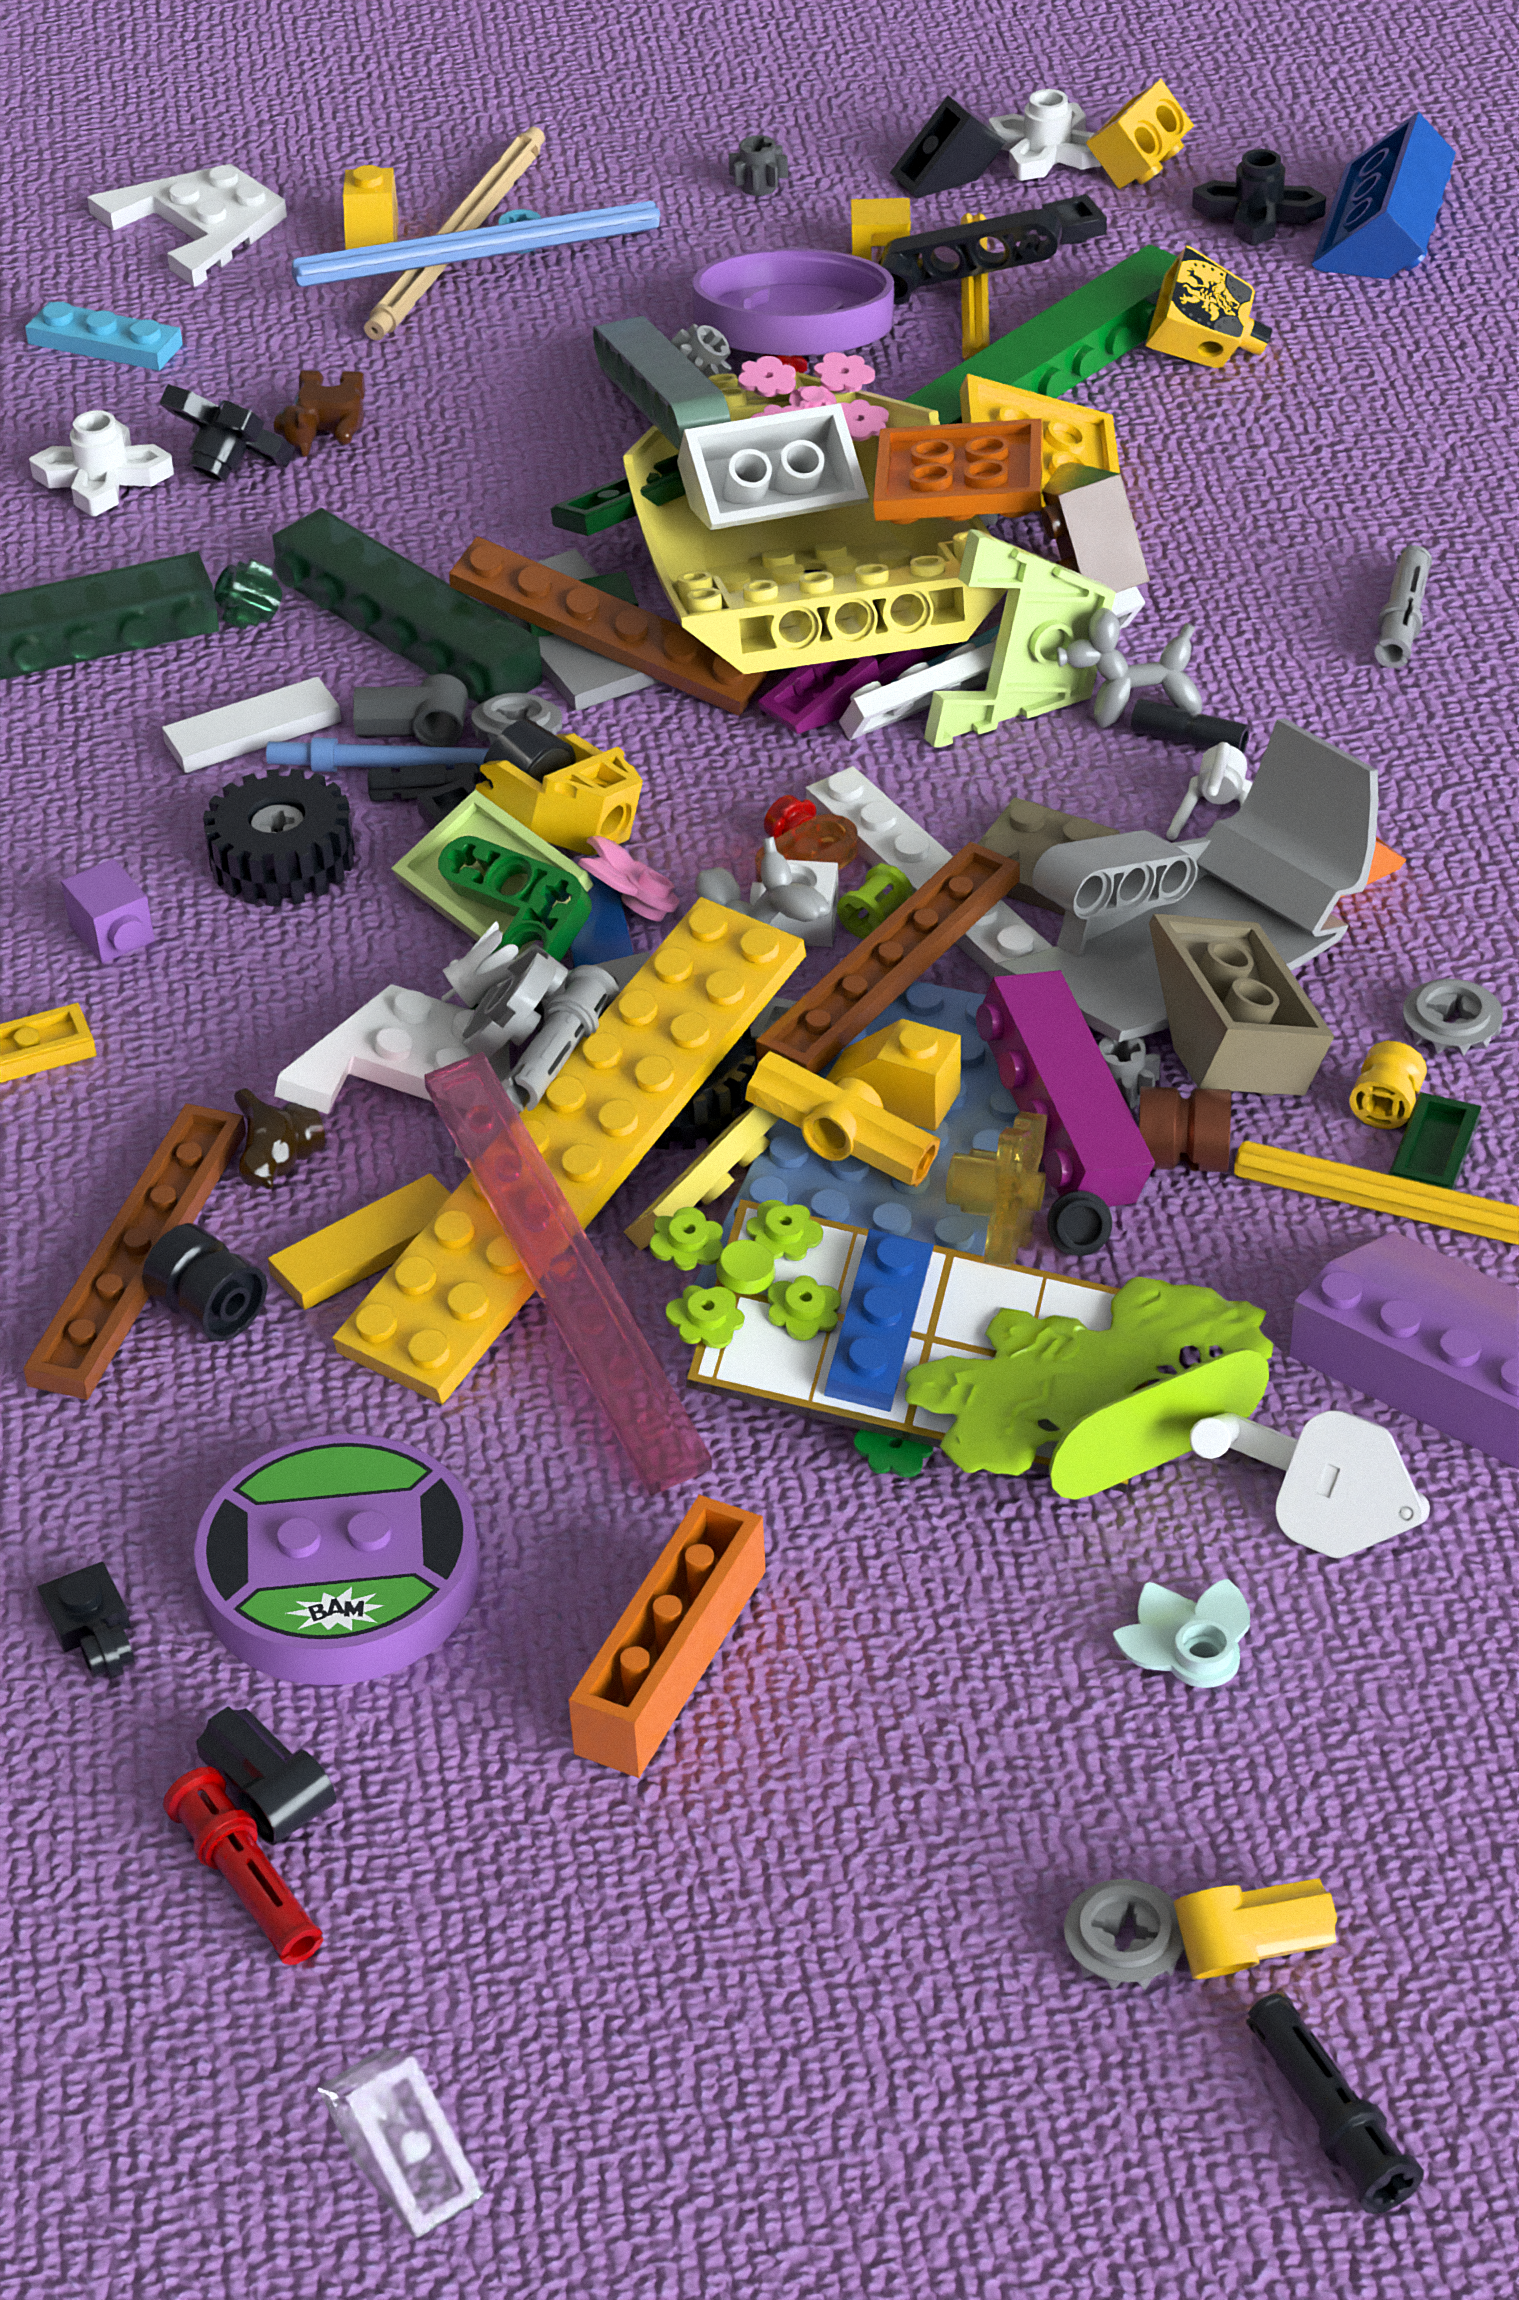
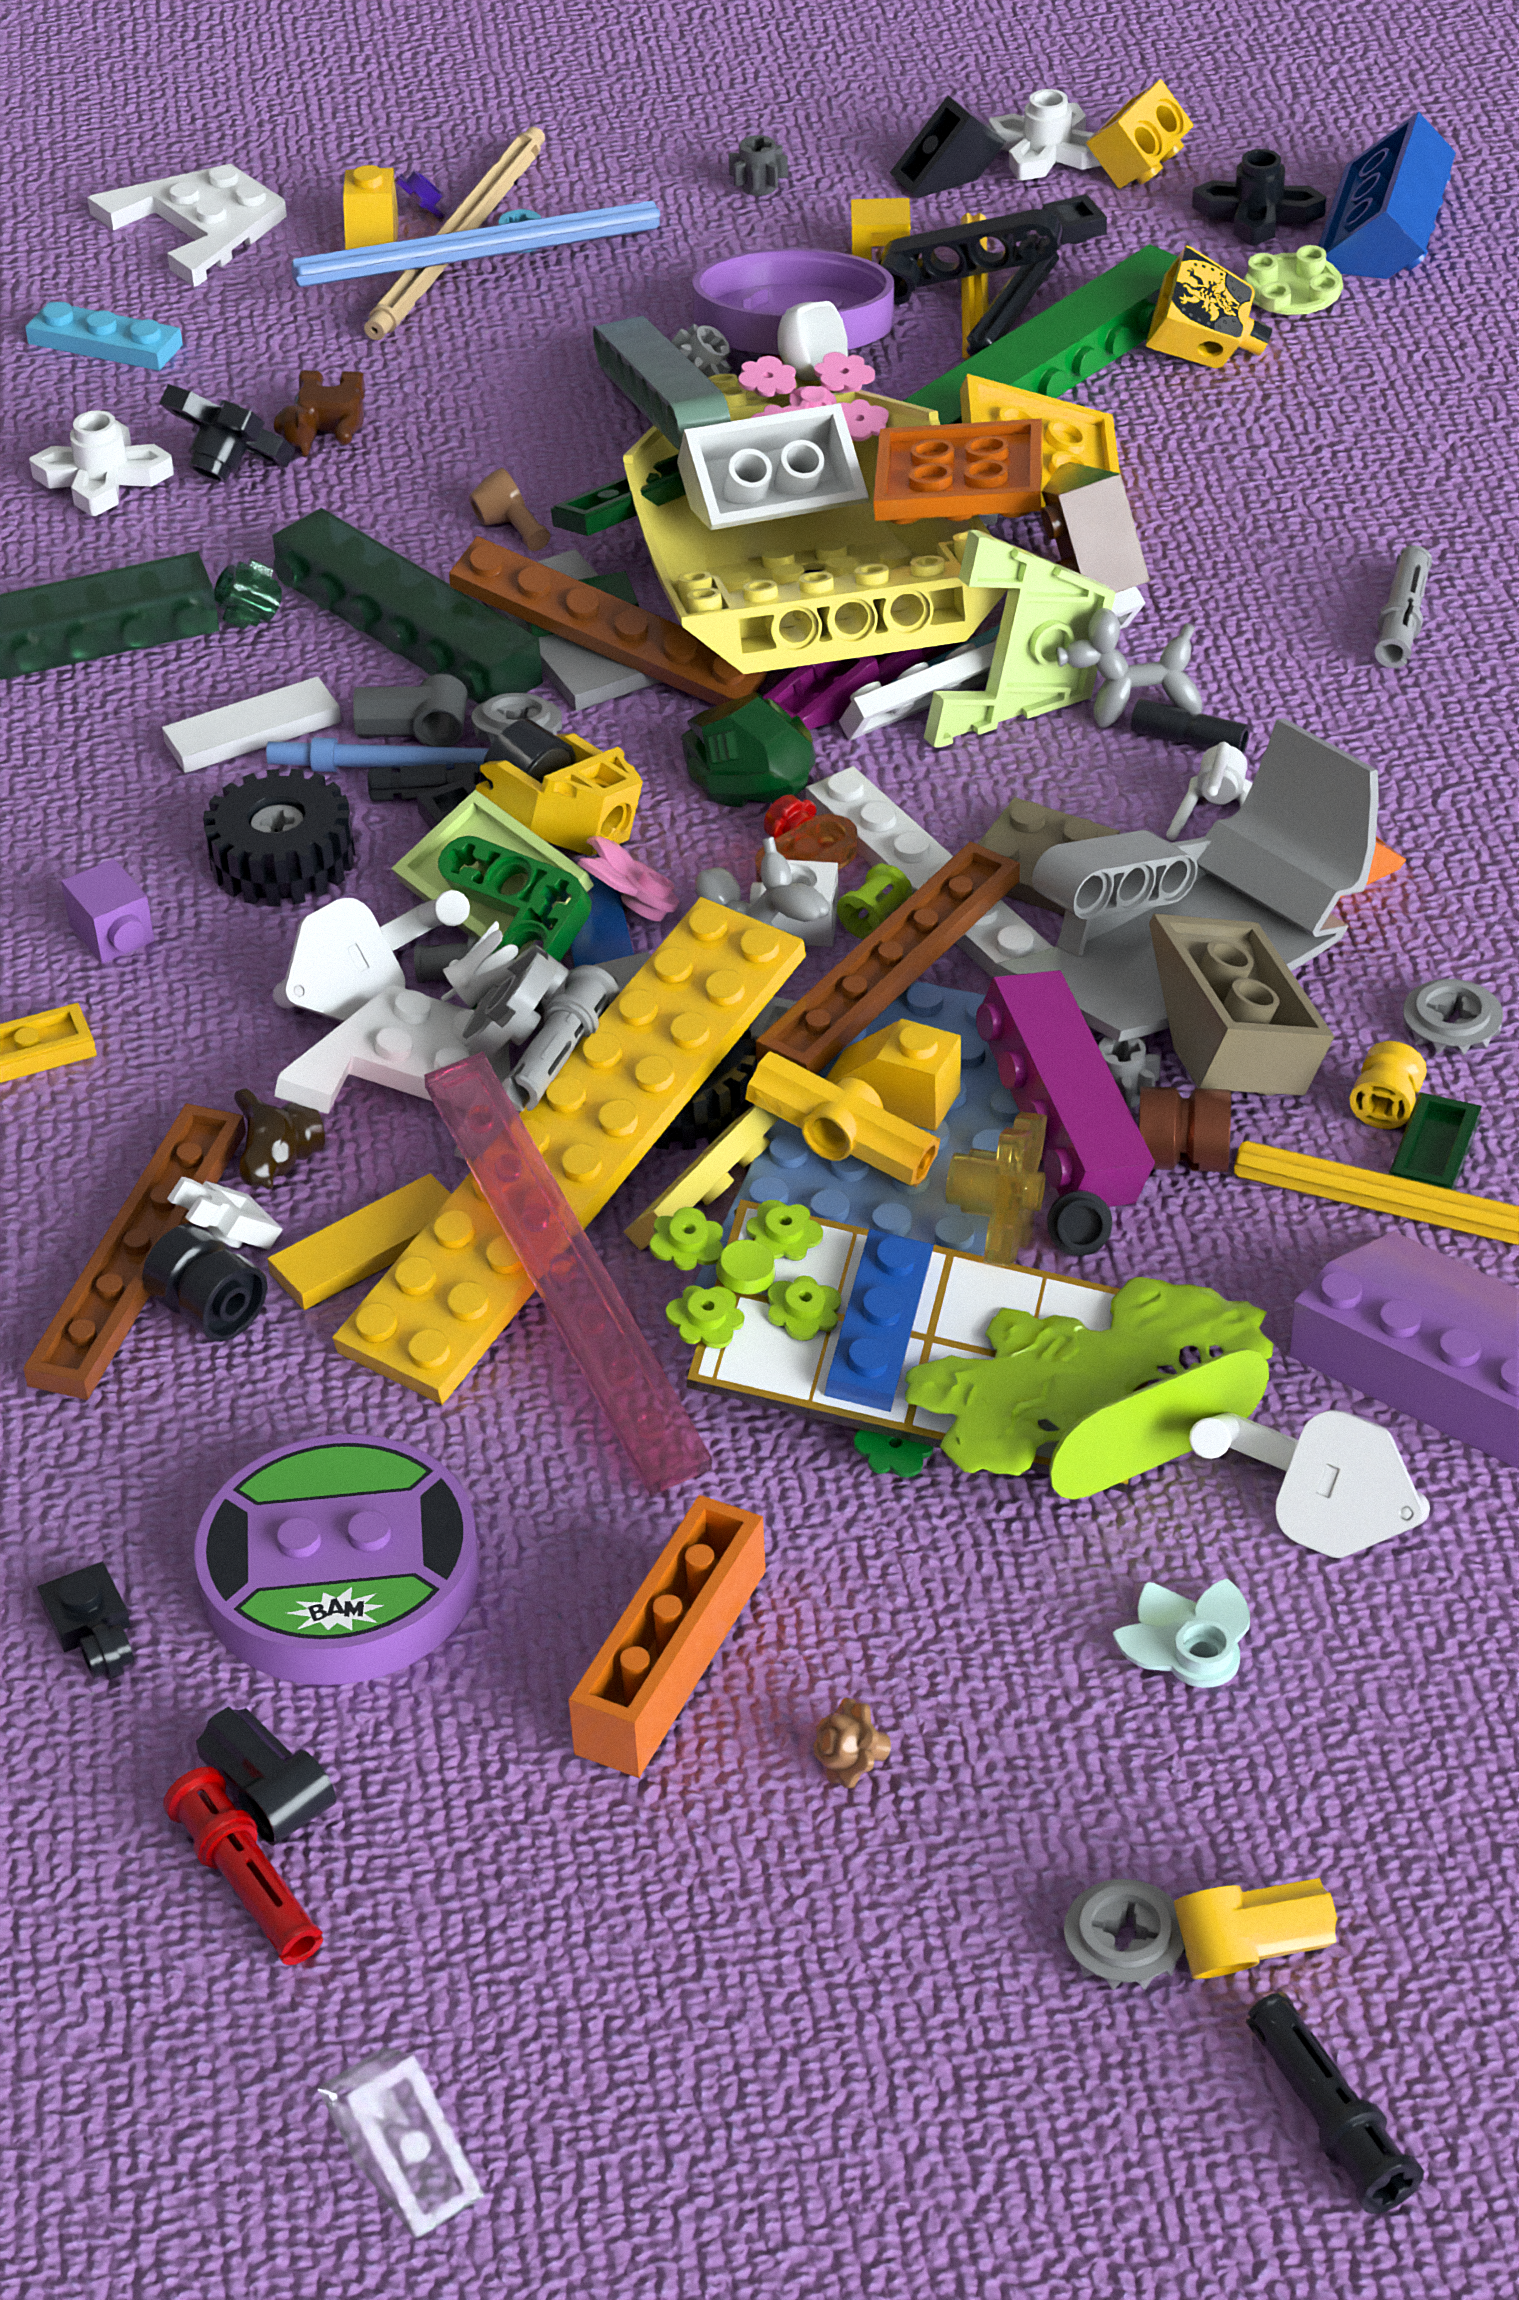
none -> white plate [167,1177,283,1250]
none -> white piece [273,890,470,1022]
none -> dark purple plate [395,170,445,219]
none -> dark grey pin [414,936,490,984]
none -> medium nougat bar [468,467,550,551]
none -> dark green helmet [681,692,816,808]
none -> white hair [777,301,848,381]
none -> medium nougat plant [813,1697,891,1789]
none -> black axle [966,237,1061,357]
none -> yellowish green dish [1244,245,1343,315]

